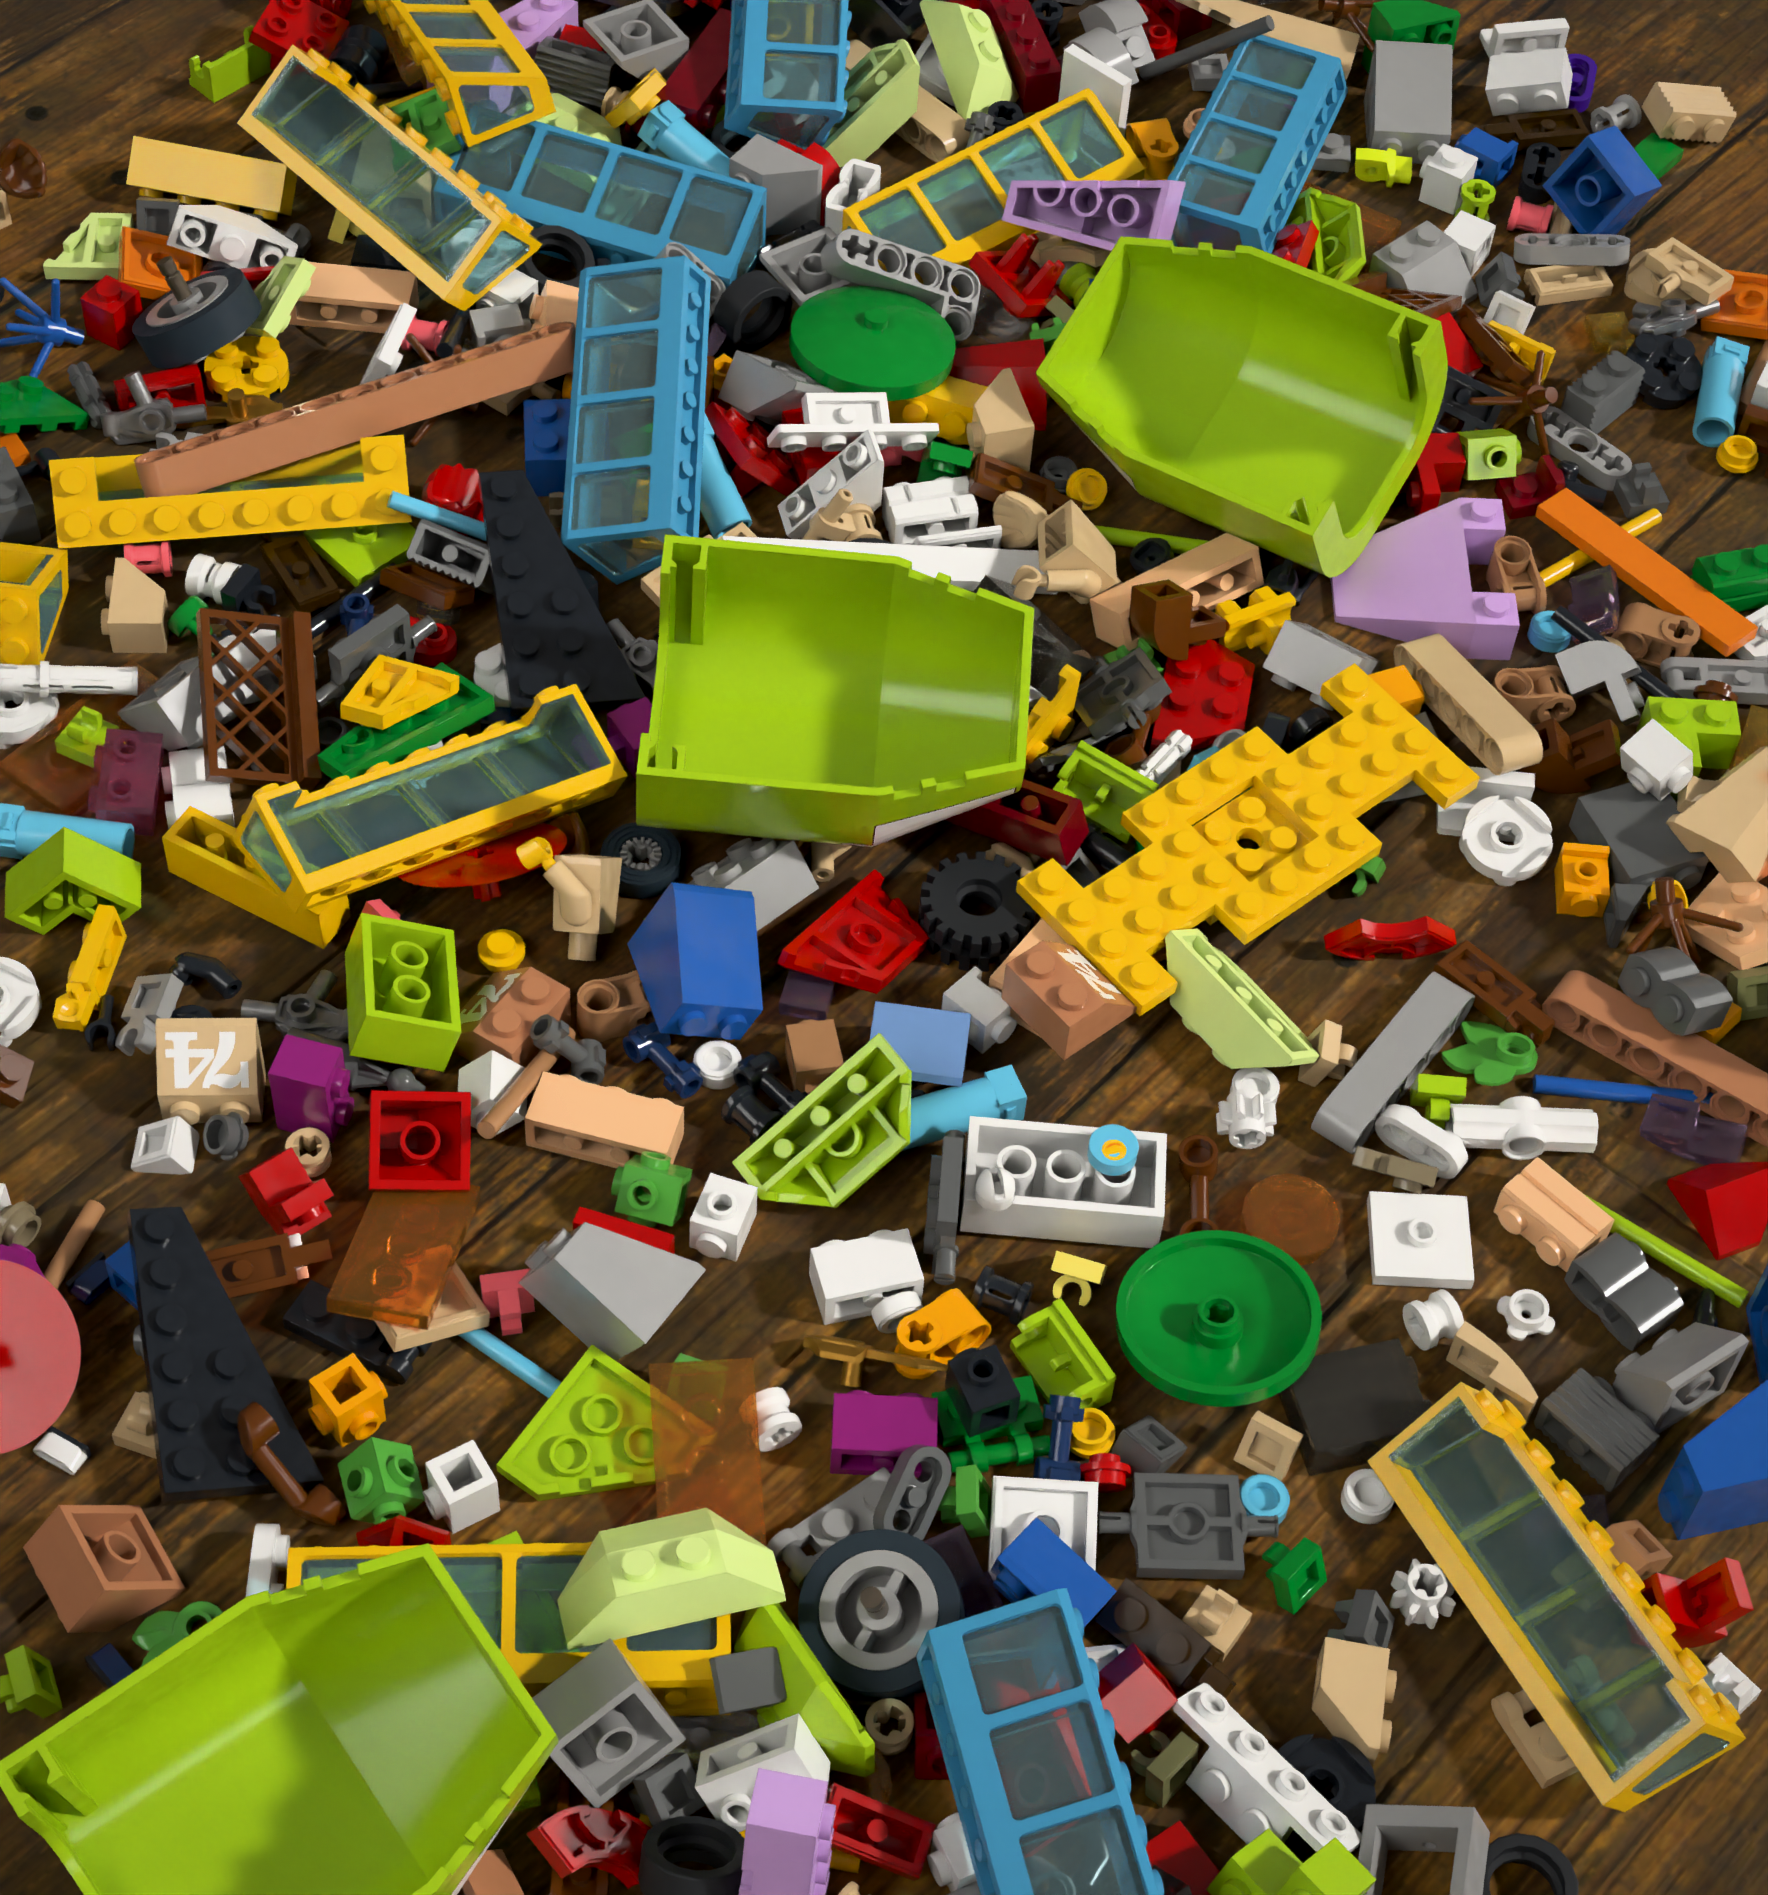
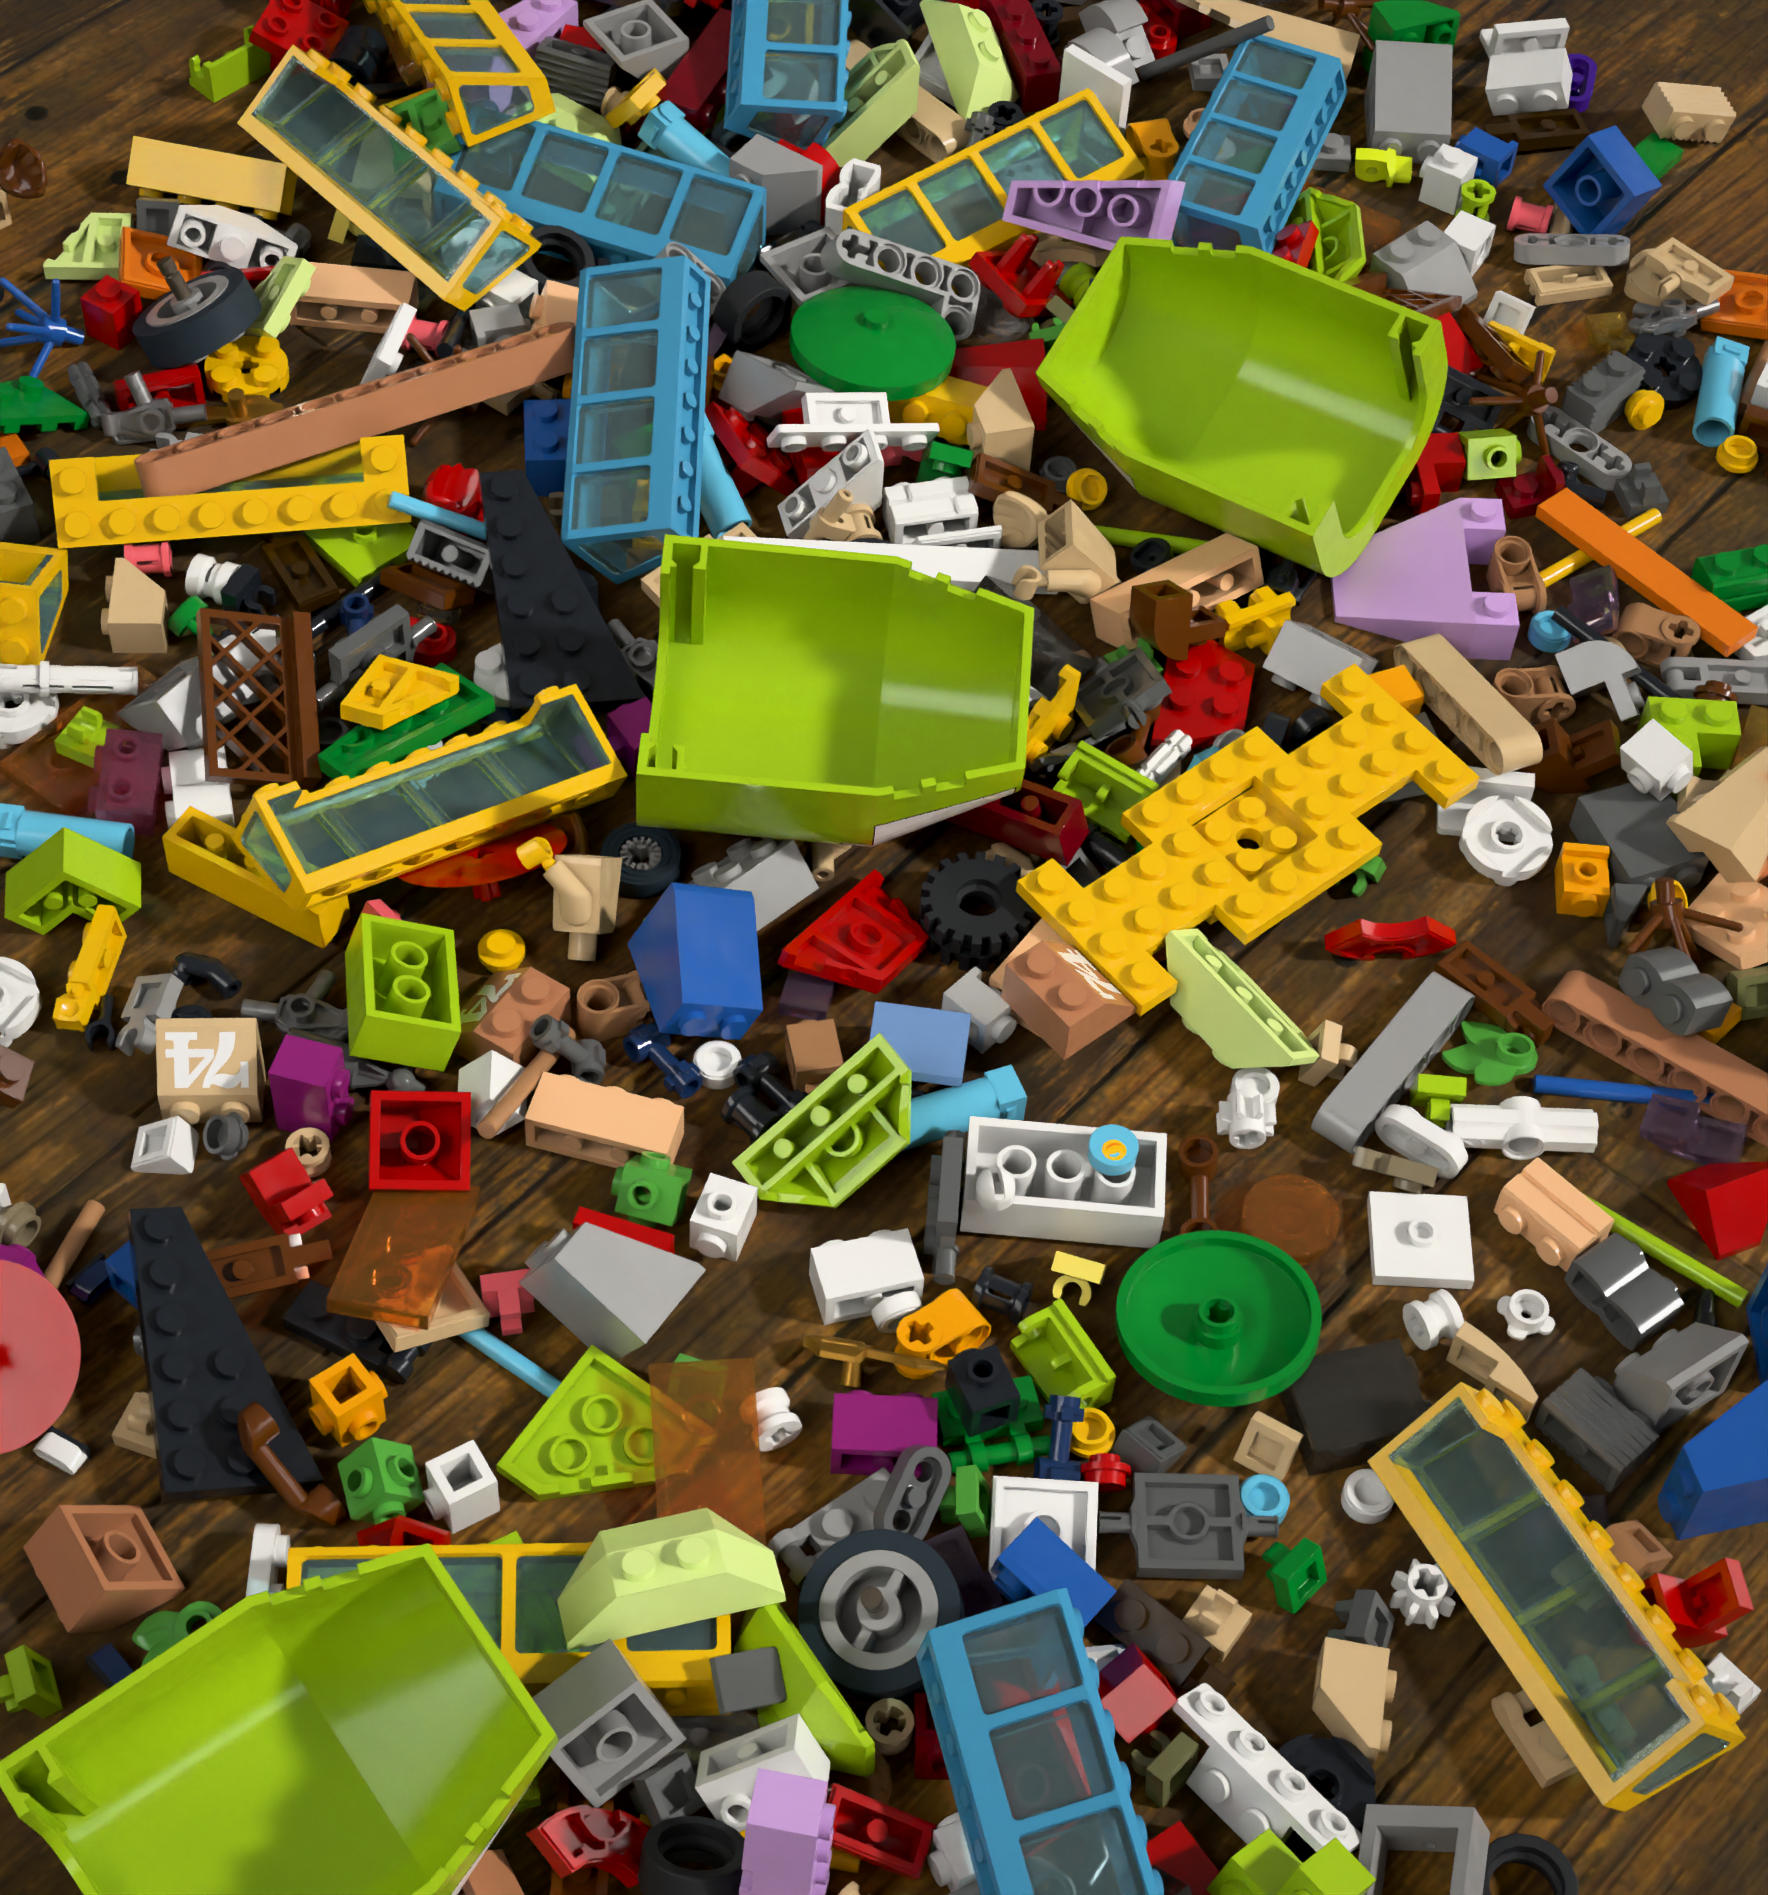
dark grey tile [1475,251,1525,308] -> none
black beam [1518,142,1561,204] -> none
light grey bush [1590,94,1642,133] -> none
none -> yellow plate [1624,390,1664,430]

